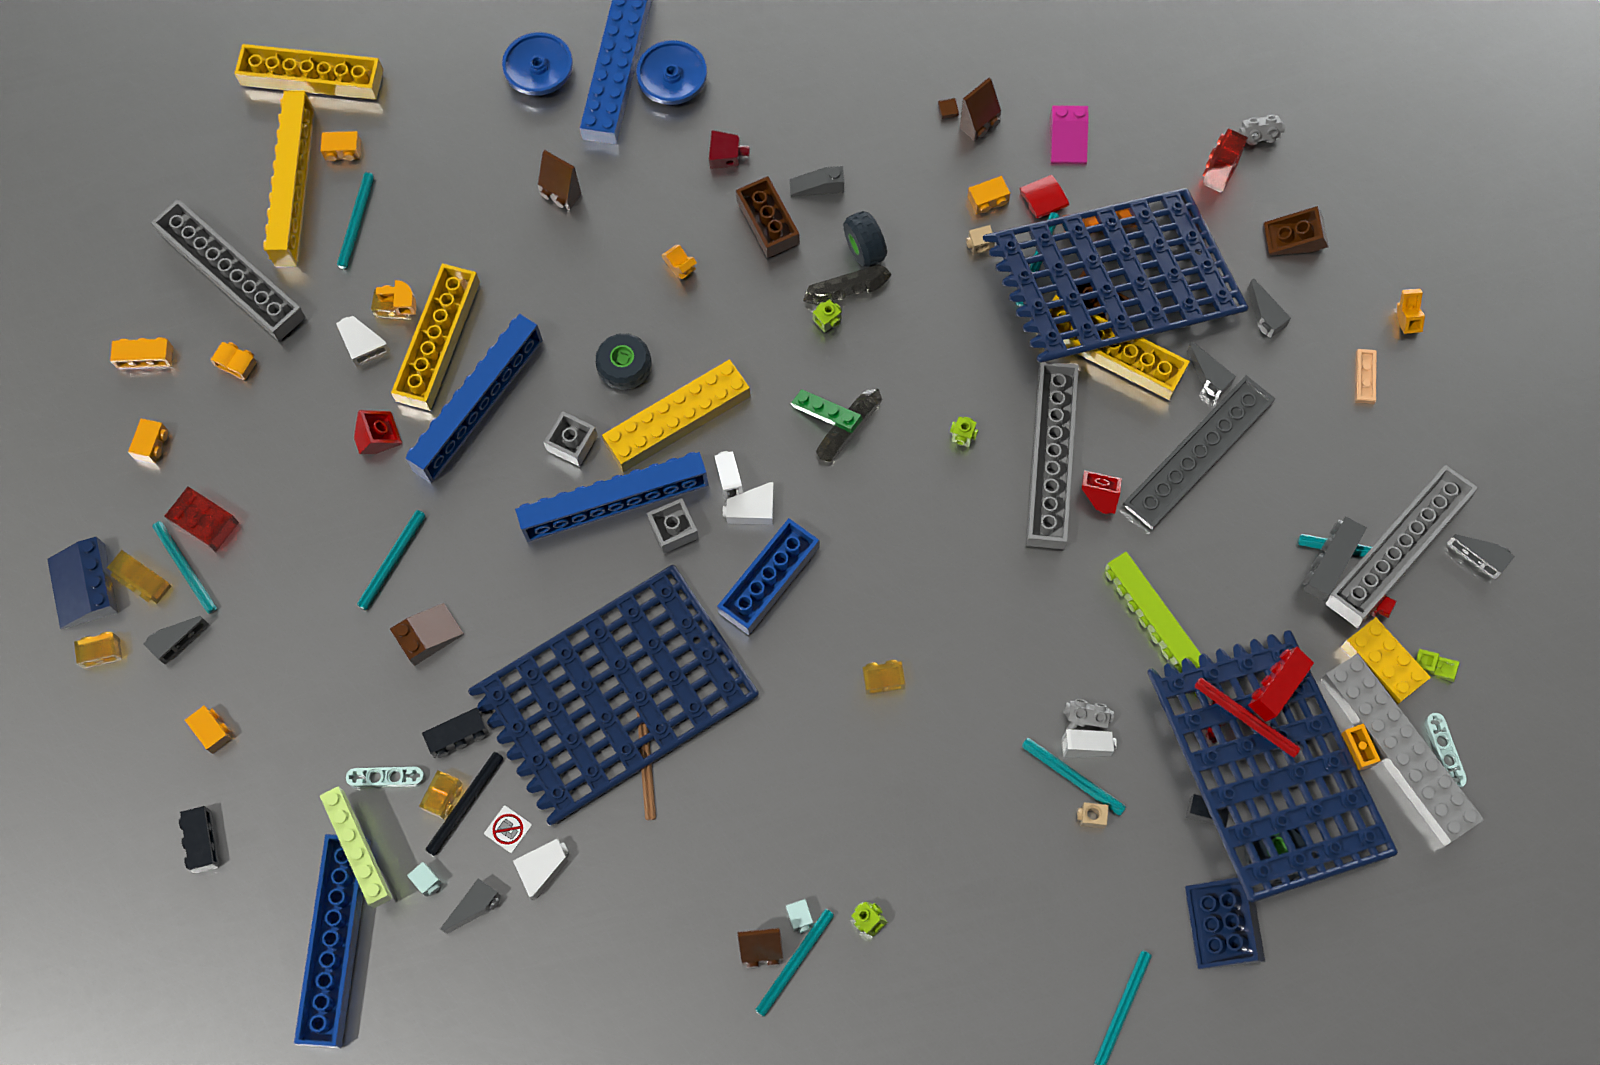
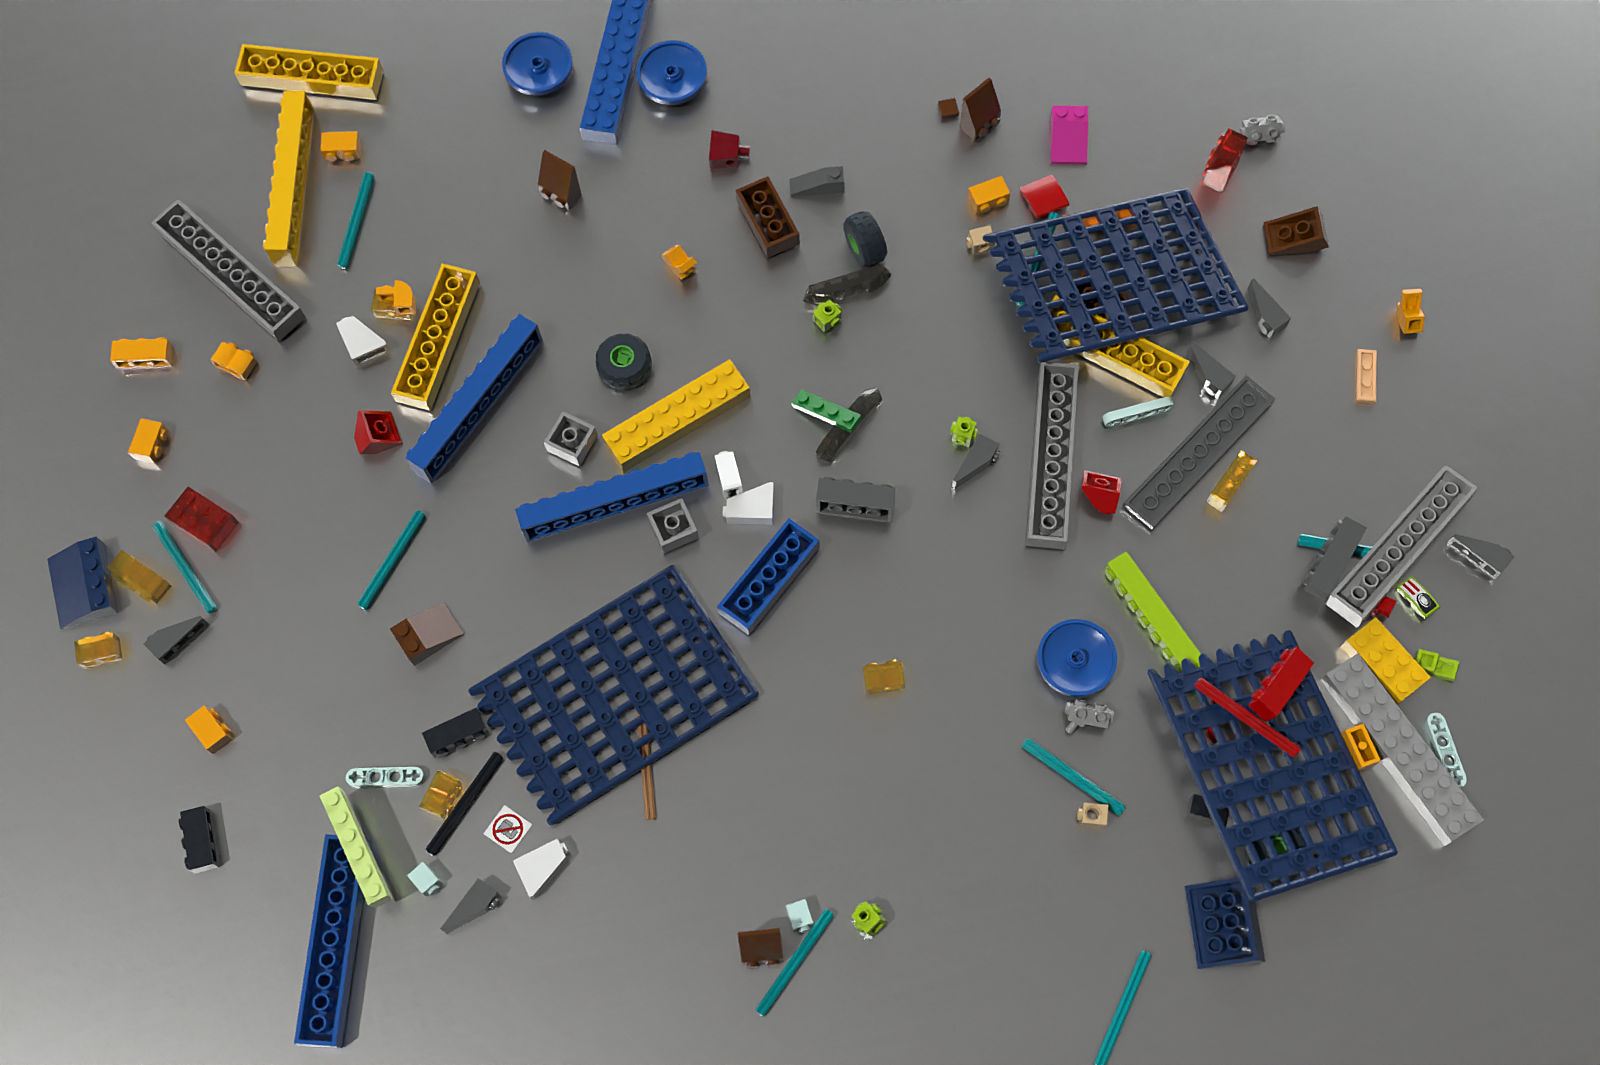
white slope [1062,729,1117,758] -> none
none -> dark grey brick [816,477,896,522]
none -> dark grey slope [952,434,1000,488]
none -> blue dish [1037,619,1117,697]
none -> light aqua beam [1102,397,1175,427]
none -> clear yellow brick [1206,451,1257,512]
none -> slope [1397,576,1440,619]

